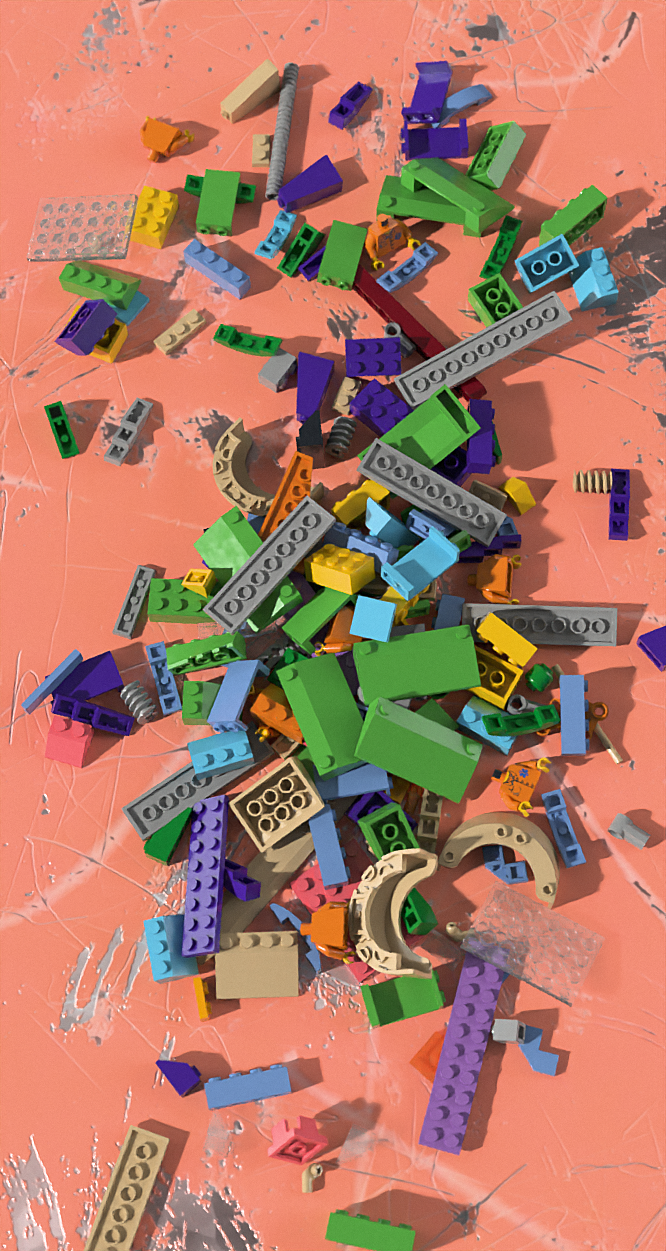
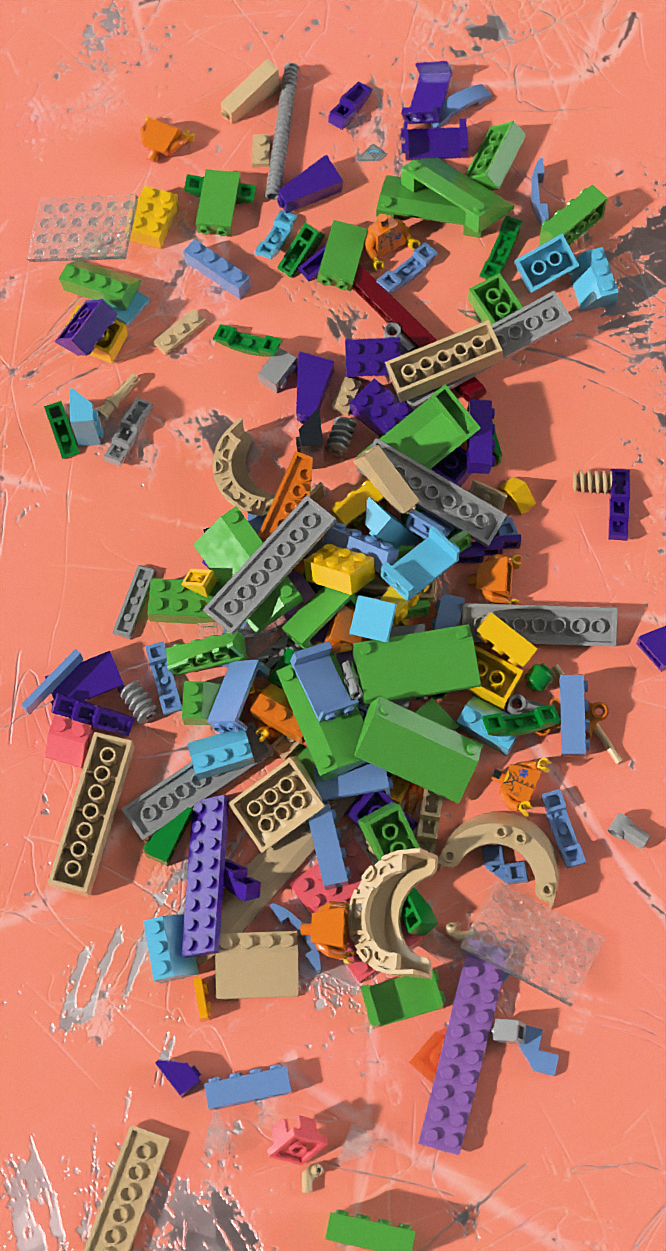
none -> tan brick [48,732,135,897]
none -> medium azure slope [69,388,104,447]
none -> tan pin [94,373,141,421]
none -> medium blue panel [290,641,359,722]
none -> light grey pin [342,661,363,699]
none -> tan slope [353,445,420,514]
none -> light grey sticker [355,144,386,162]
none -> tan brick [385,320,504,402]
none -> medium blue slope [530,158,549,225]

